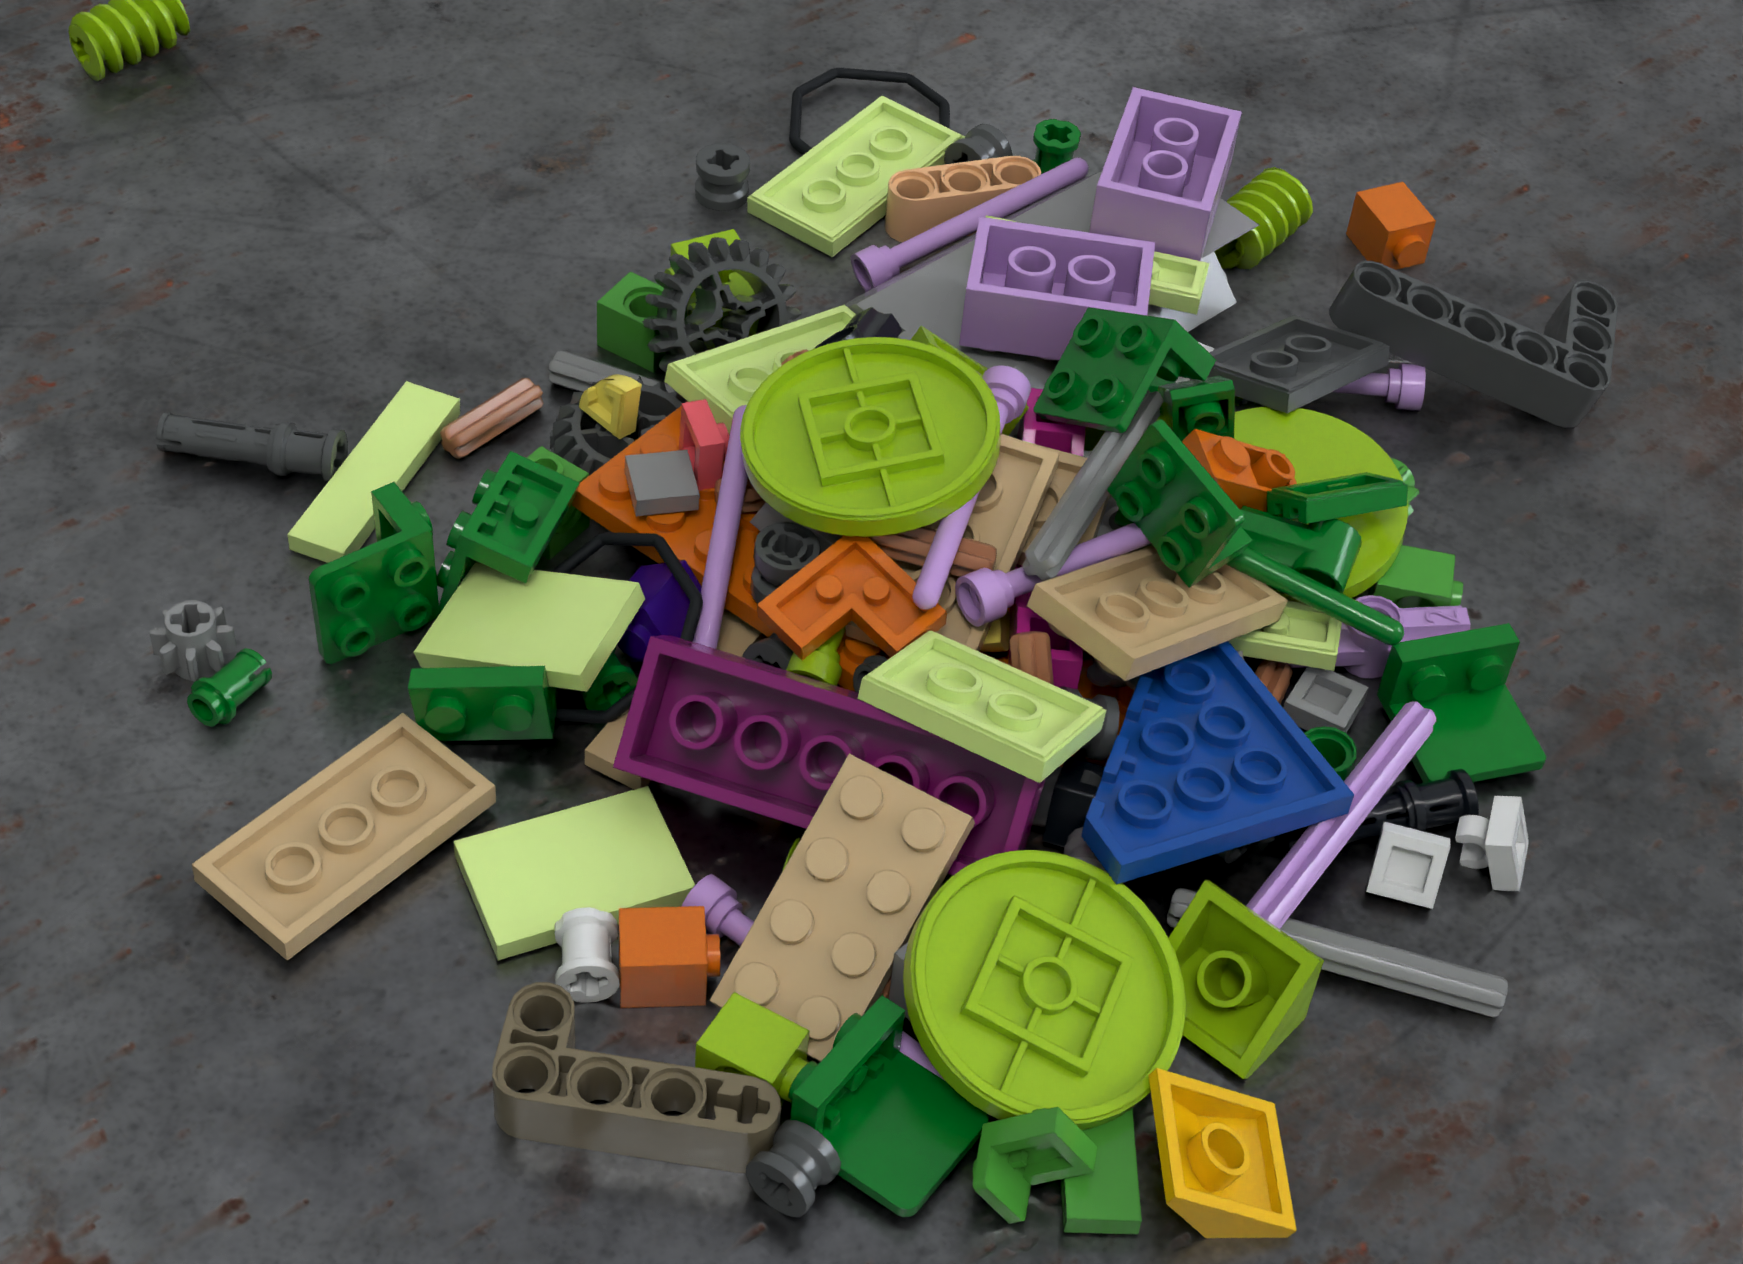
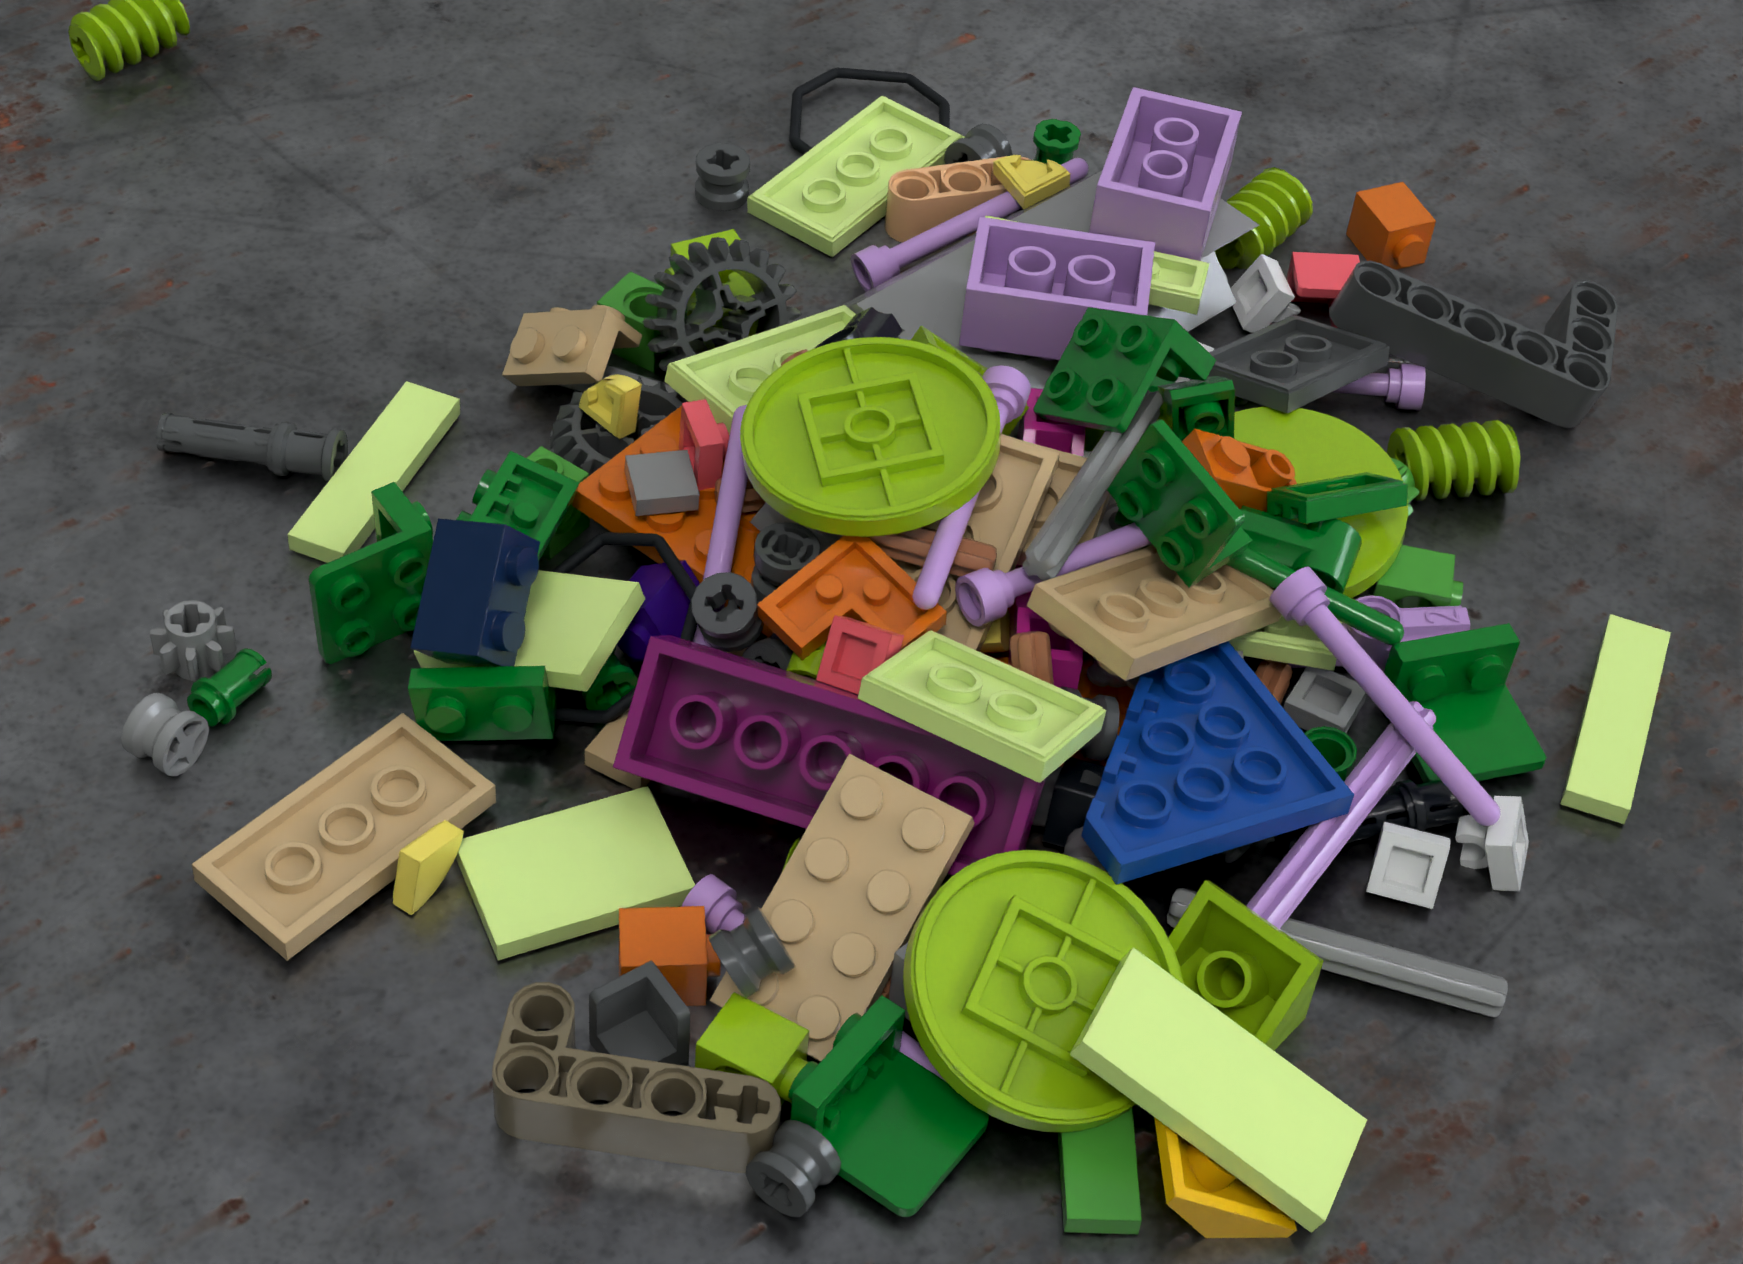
nougat axle [440,378,543,459] -> none
white bush [554,907,620,1003] -> none
bright green bracket [973,1107,1097,1224] -> none
none -> light grey wheel [121,693,209,776]
none -> light yellow tile [393,820,464,915]
none -> dark blue brick [410,518,540,667]
none -> tan bracket [502,305,642,386]
none -> dark grey panel [589,960,690,1065]
none -> dark grey wheel [691,572,764,652]
none -> dark grey wheel [708,906,796,998]
none -> coral plate [816,615,904,695]
none -> light yellow tile [993,155,1070,209]
none -> yellowish green tile [1070,947,1367,1233]
none -> white tile [1231,254,1301,333]
none -> lavender piece [1269,567,1500,826]
none -> coral panel [1286,252,1360,328]
none -> lime piece [1387,420,1520,501]
none -> yellowish green tile [1560,614,1671,824]

